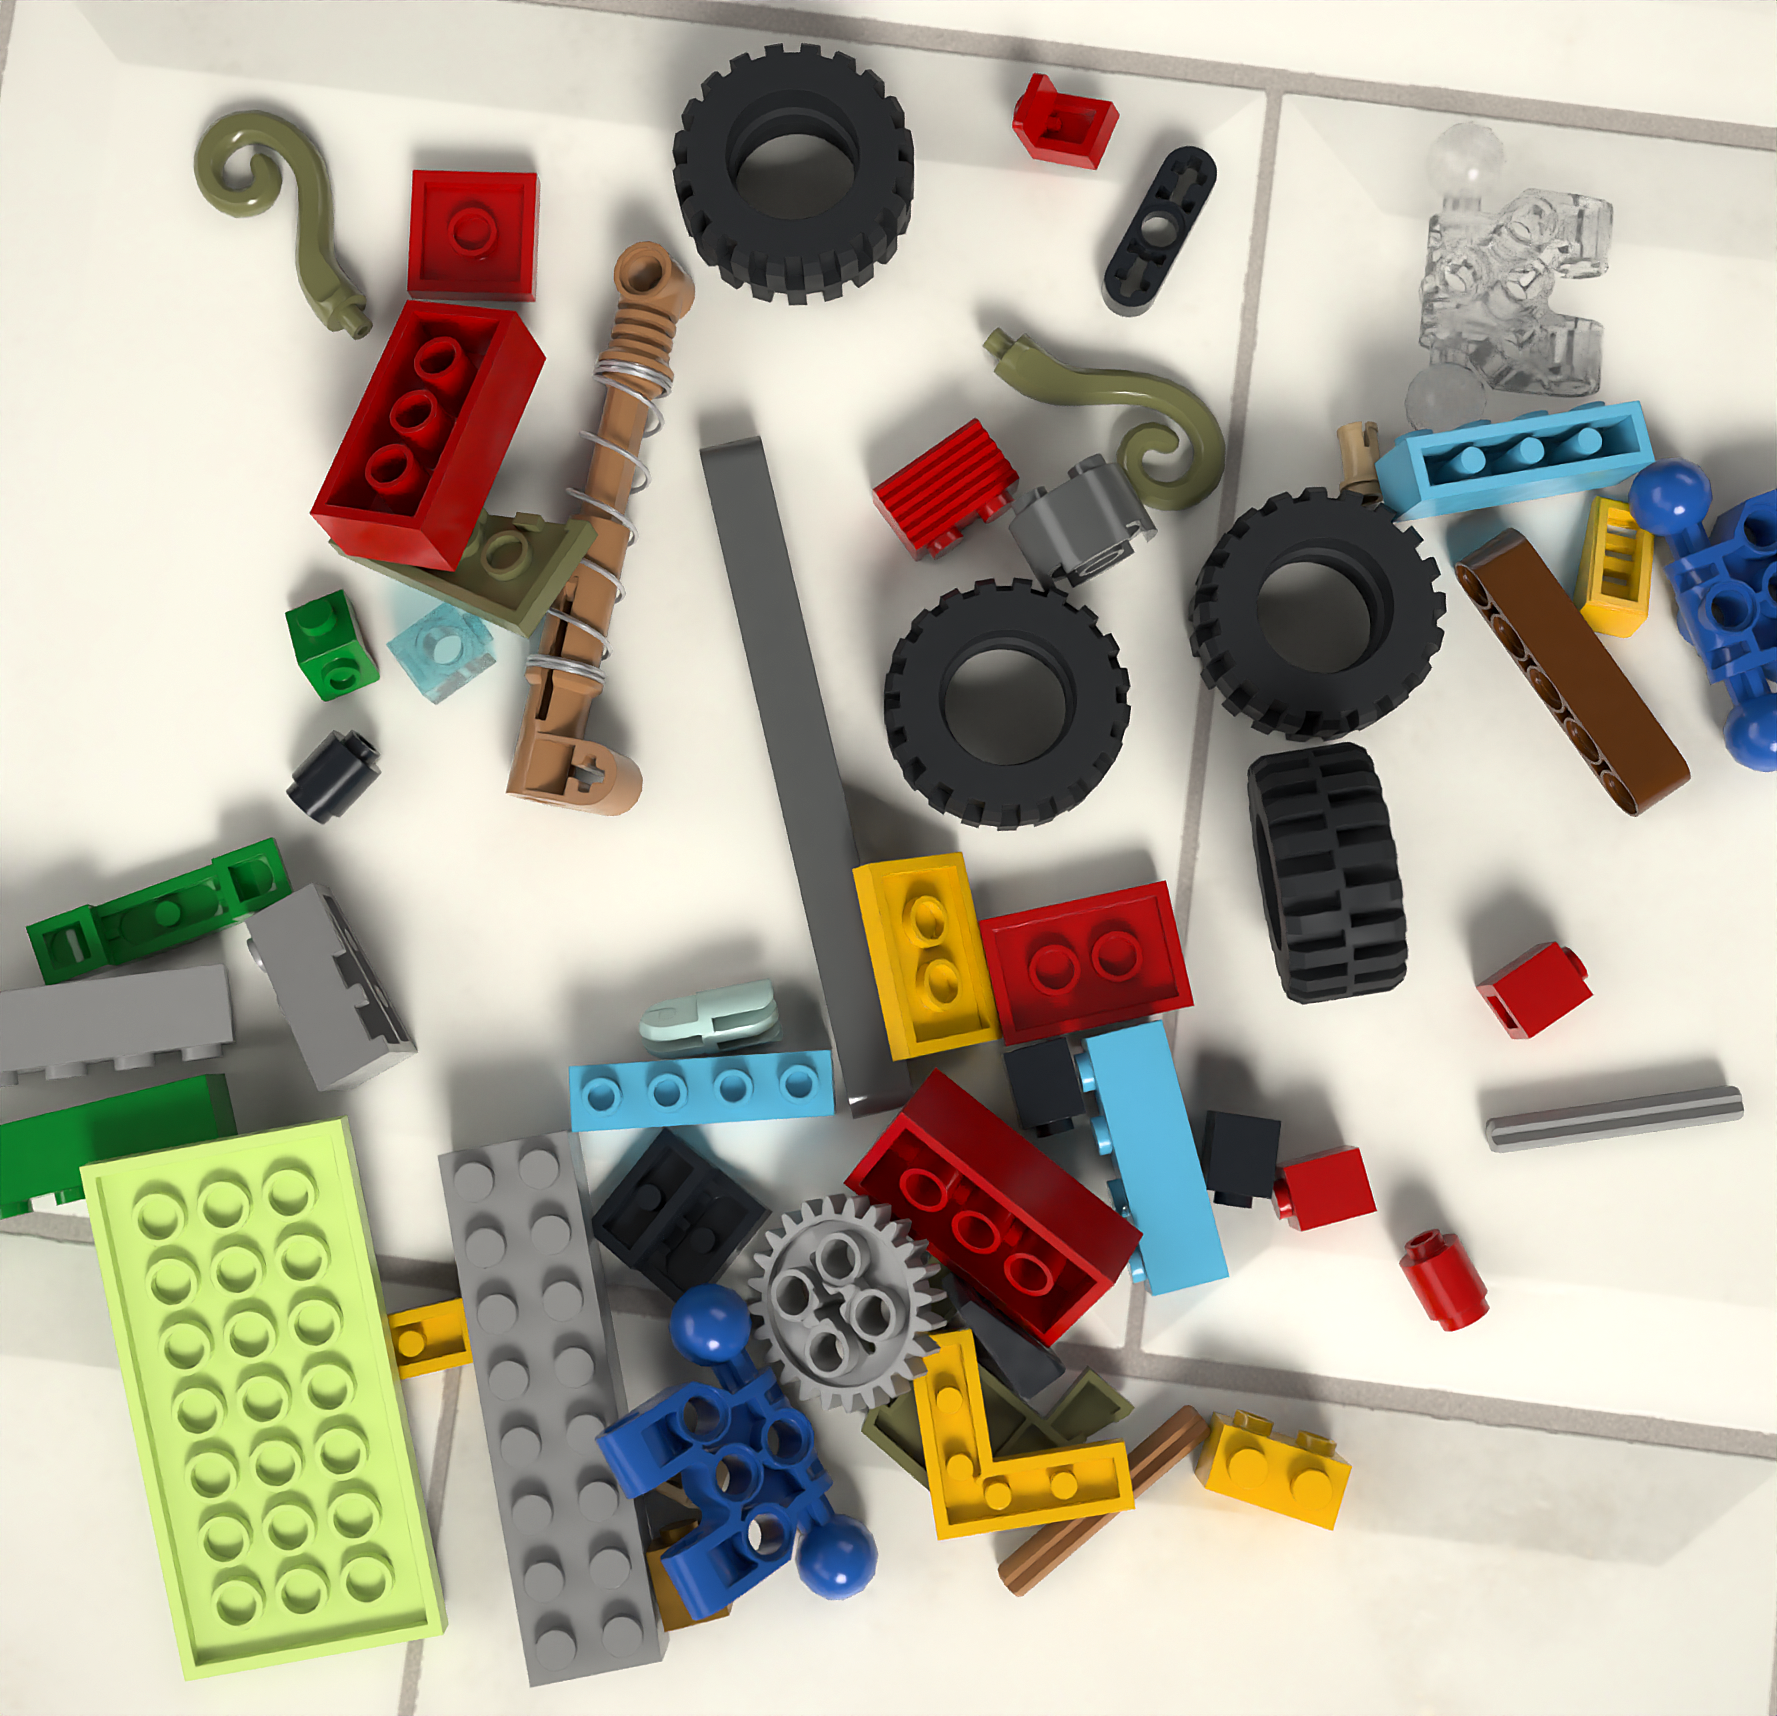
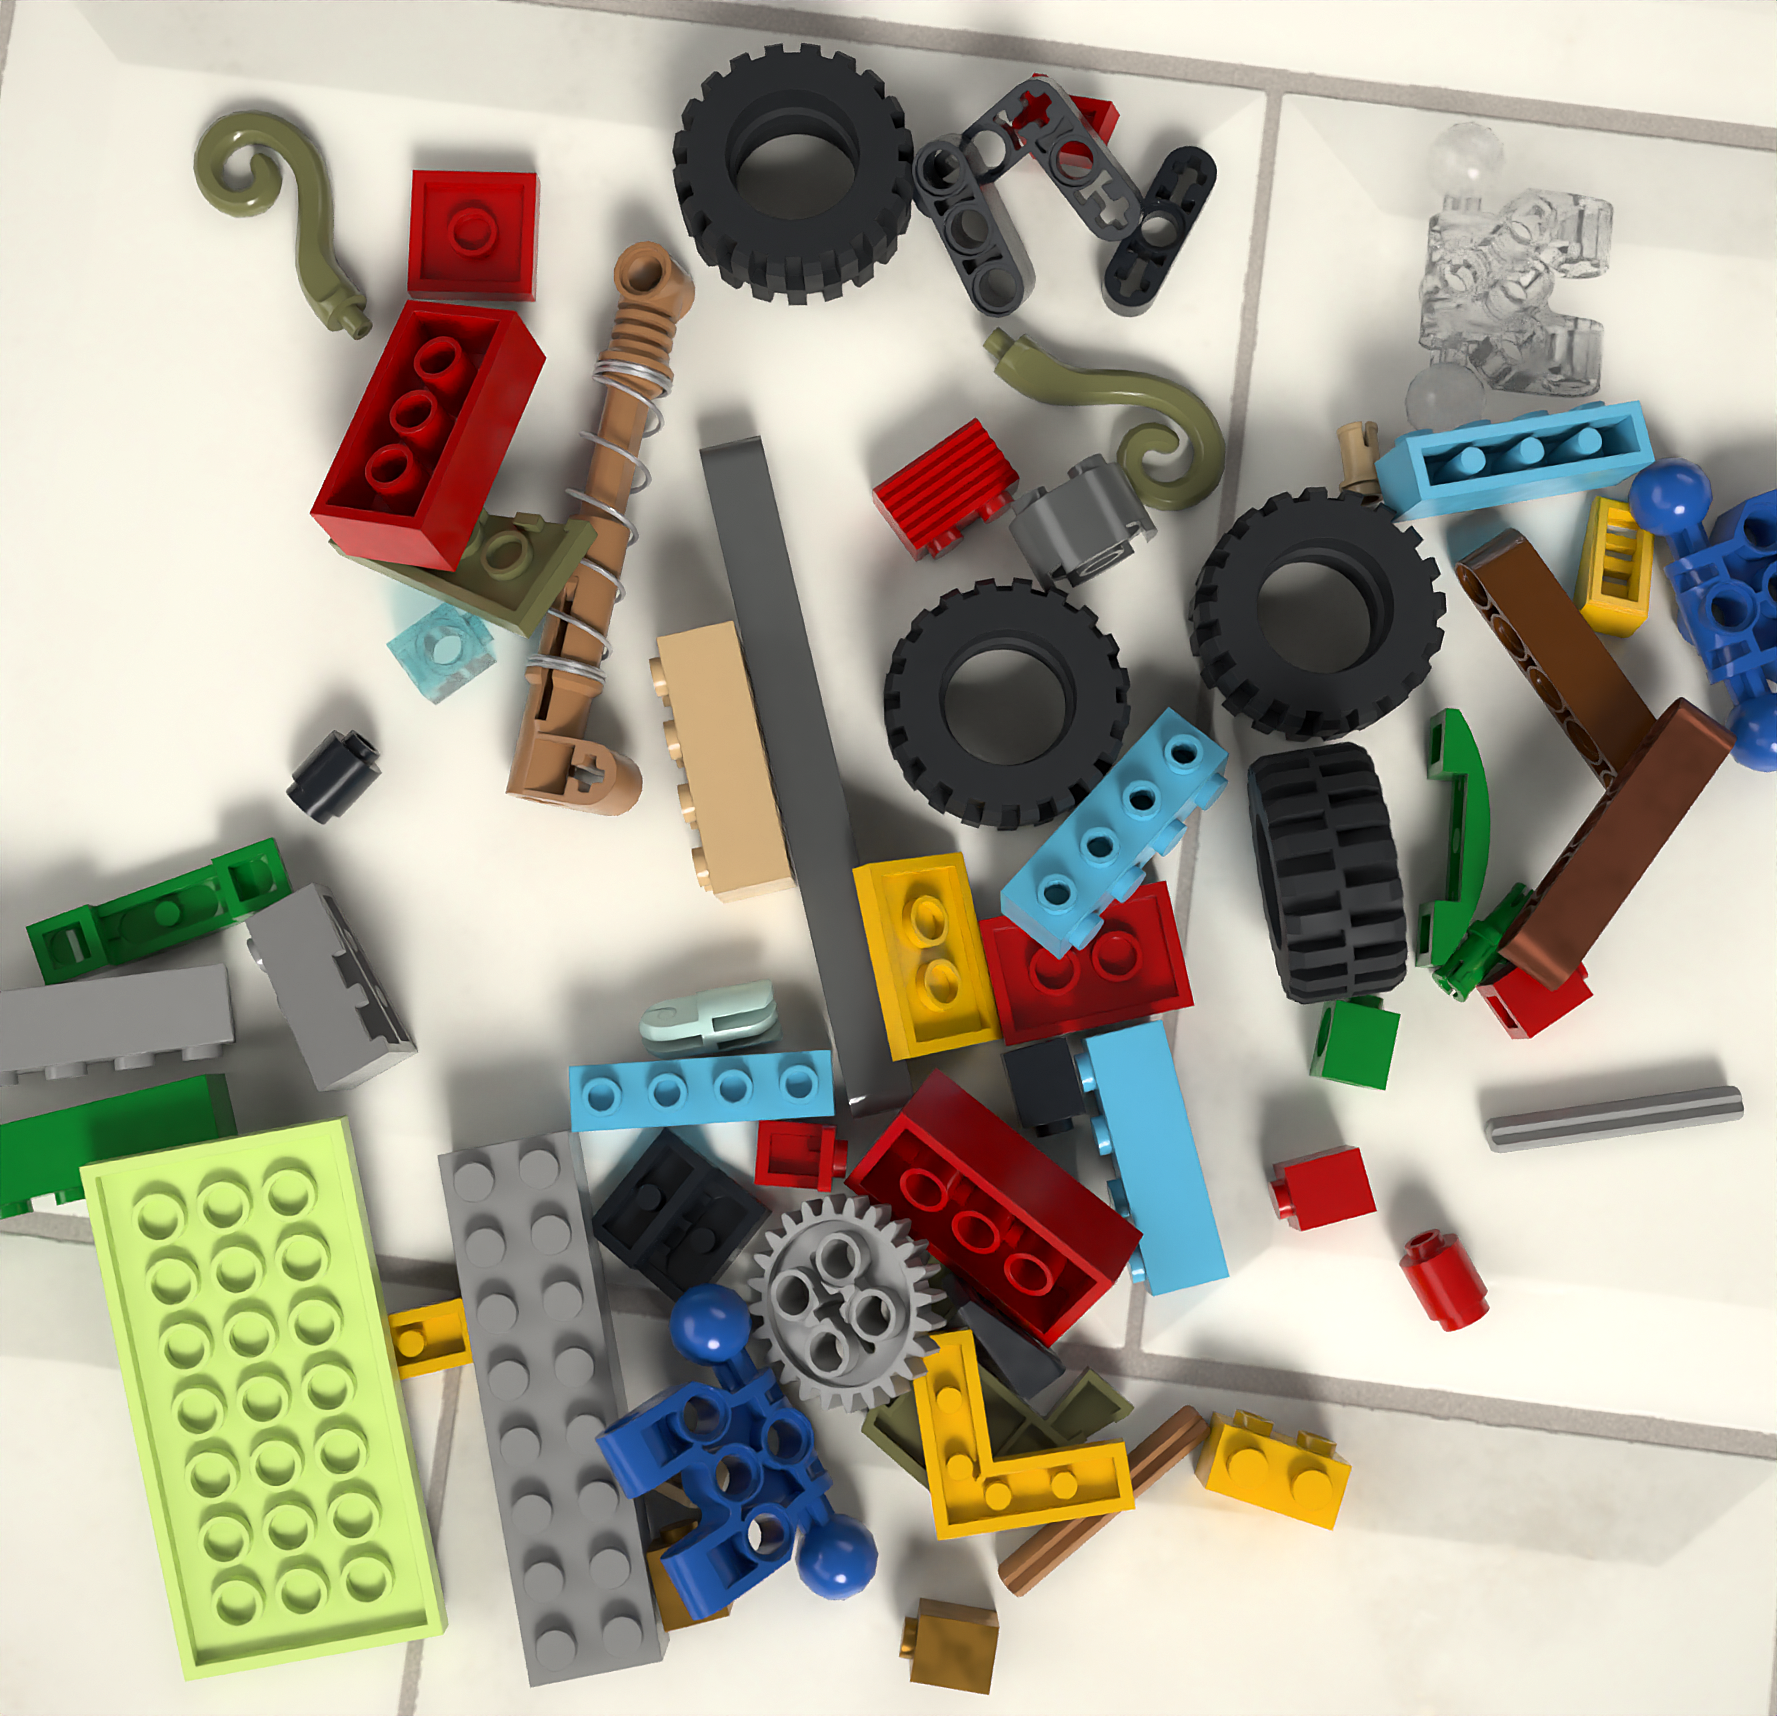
green bracket [285,589,380,702] -> none
black brick [1200,1110,1281,1209] -> none
none -> tan brick [649,620,797,904]
none -> red bracket [754,1120,848,1193]
none -> pearl gold brick [899,1598,1000,1695]
none -> black beam [912,76,1145,242]
none -> black beam [912,133,1036,318]
none -> medium azure brick [1000,707,1229,960]
none -> green brick [1309,995,1401,1091]
none -> green slope [1416,708,1491,968]
none -> green pin [1432,882,1534,1002]
none -> copper beam [1496,697,1737,991]

